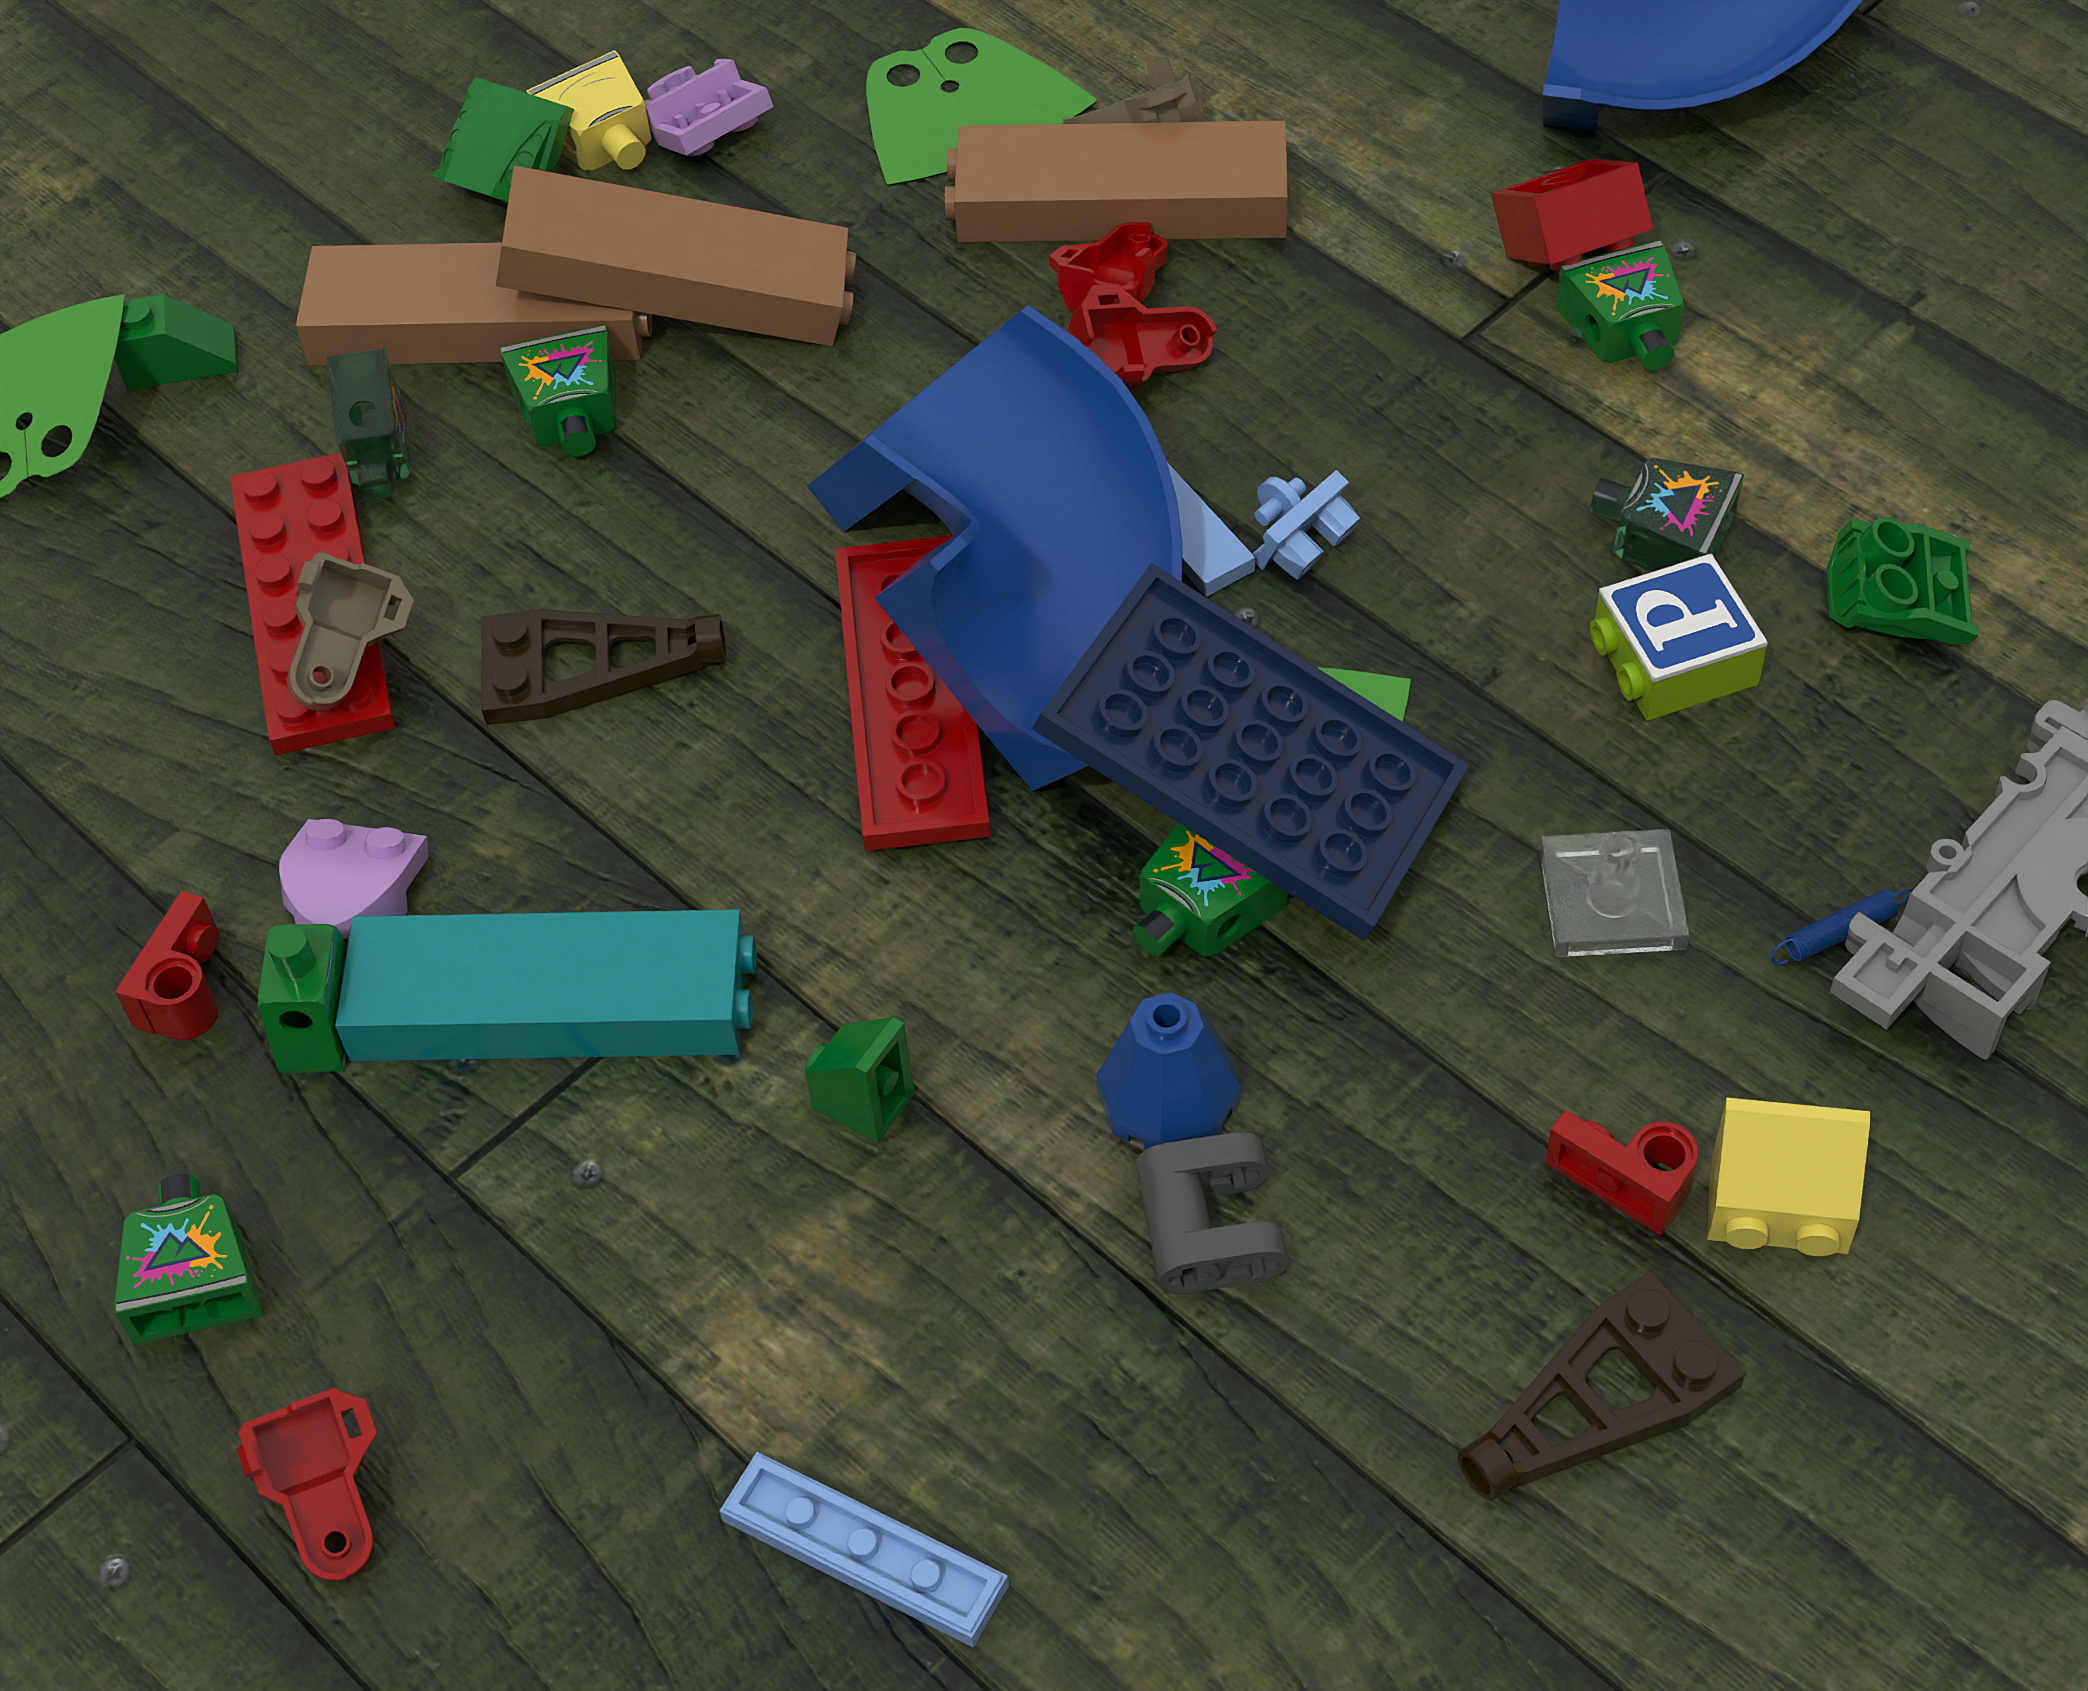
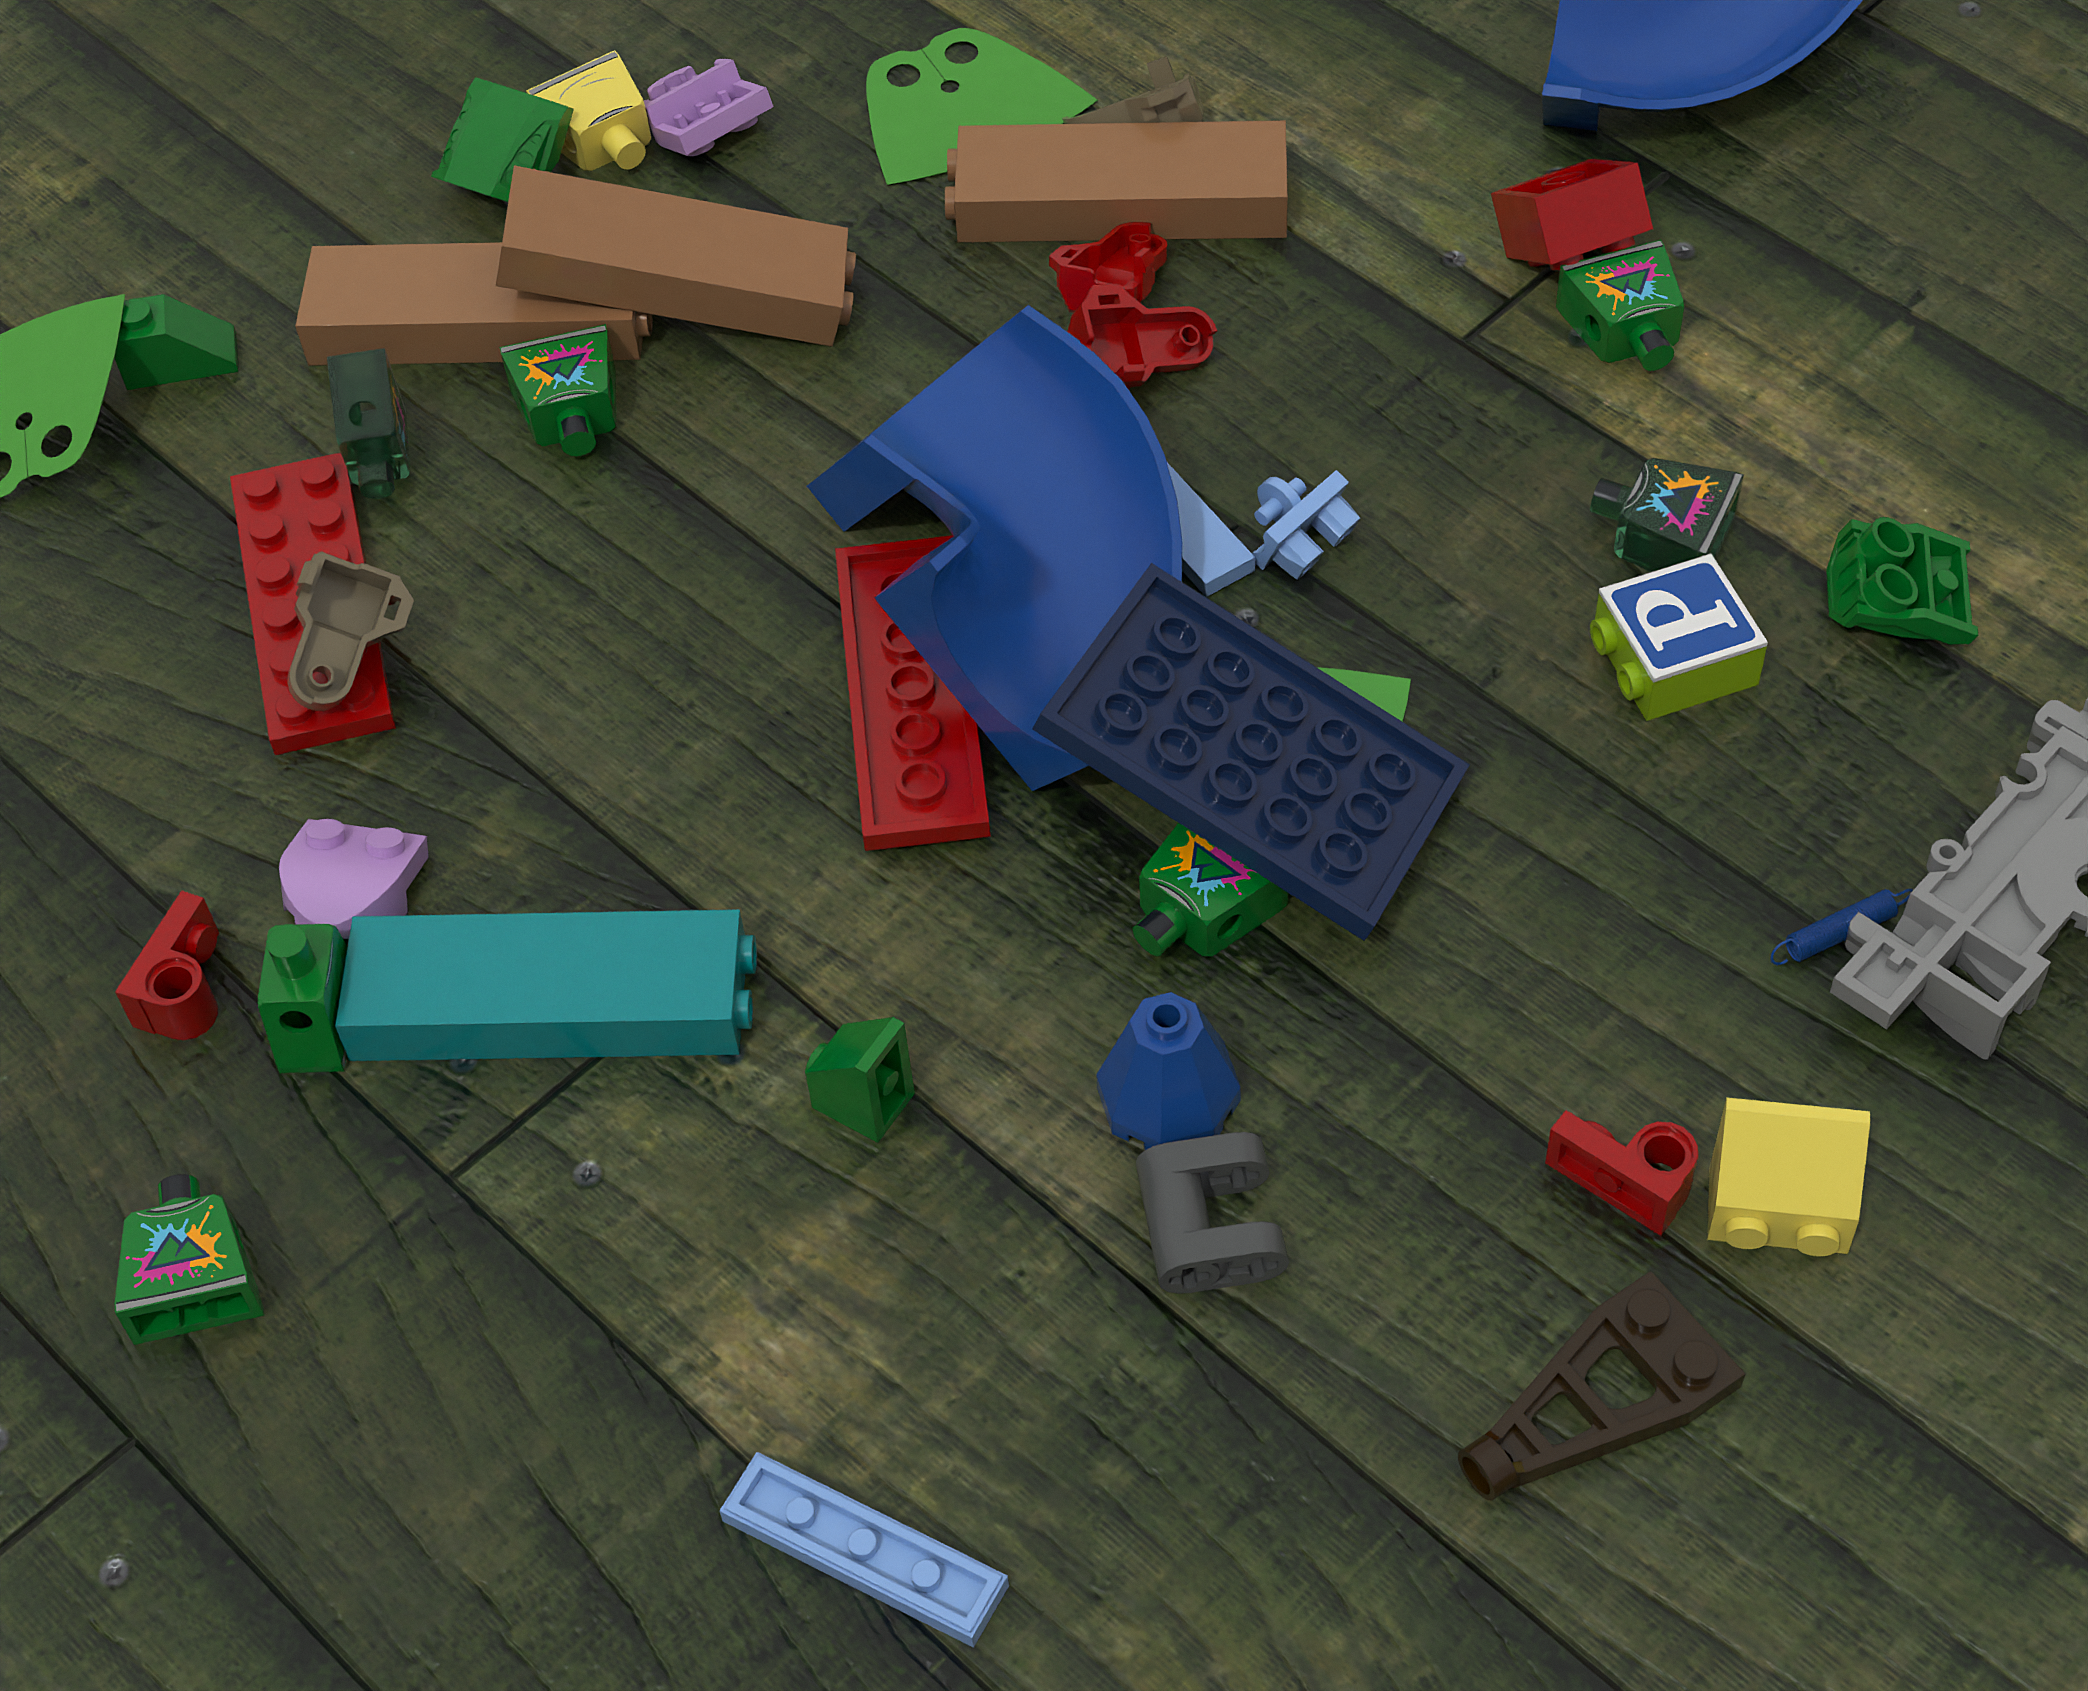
red piece [236,1388,377,1582] -> none
dark brown plate [481,609,727,725] -> none
clear tile [1539,829,1689,957] -> none

